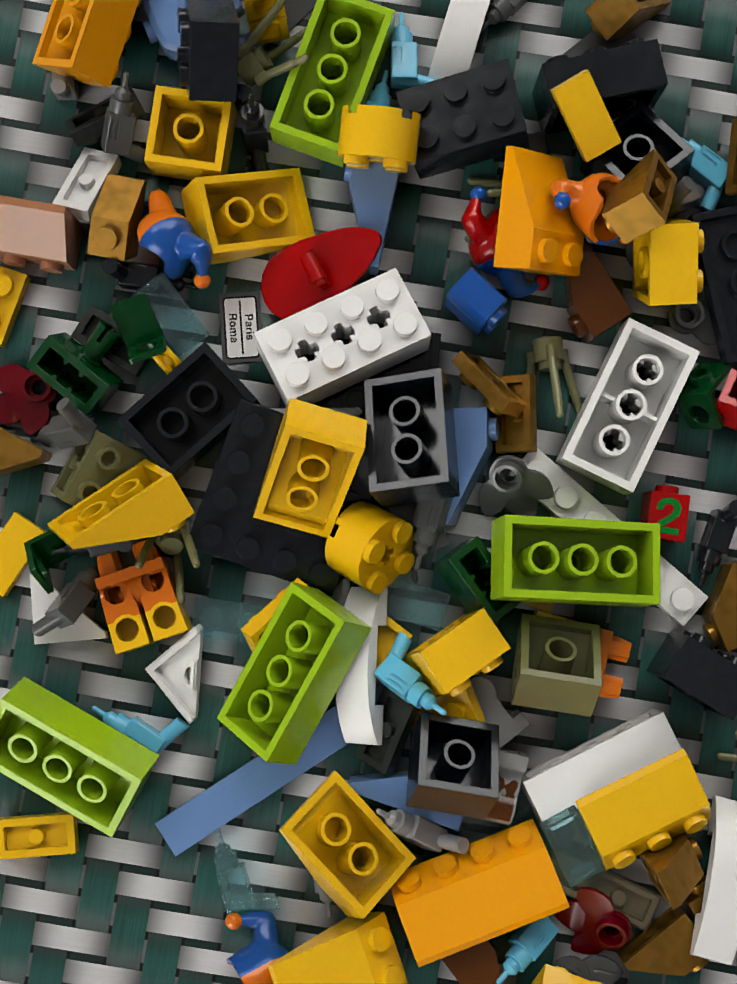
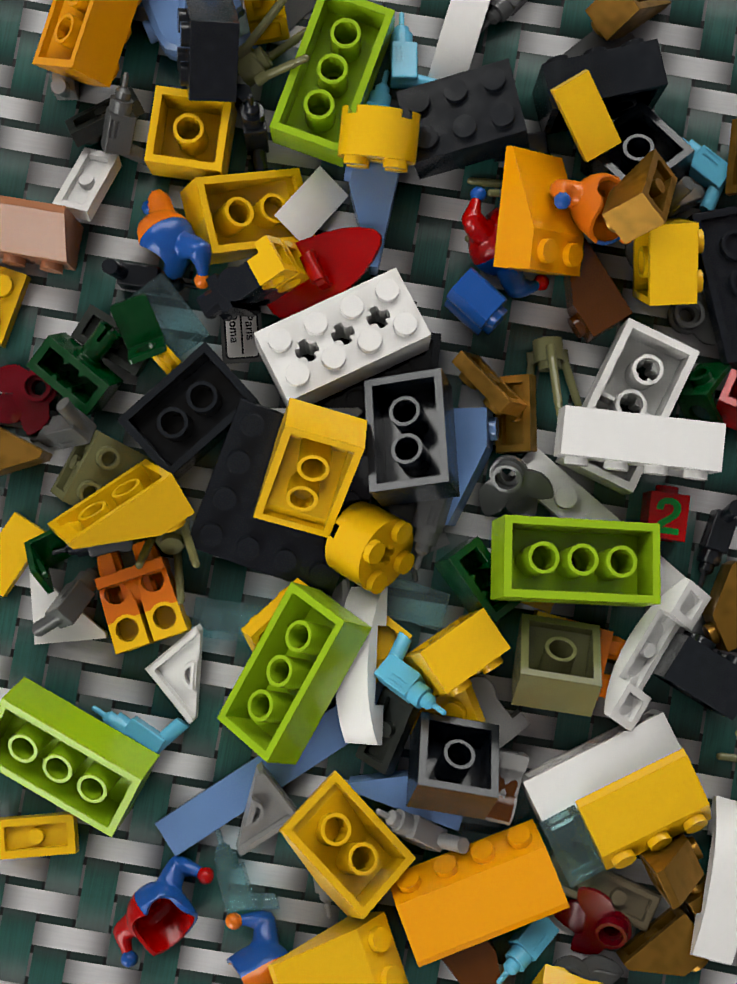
pearl gold slope [87,173,147,261] -> none
none -> piece [113,855,214,967]
none -> hips [196,235,309,321]
none -> light grey tile [236,762,298,857]
none -> white sticker [274,166,349,241]
none -> white brick [554,405,726,480]
none -> white slope [604,578,711,732]

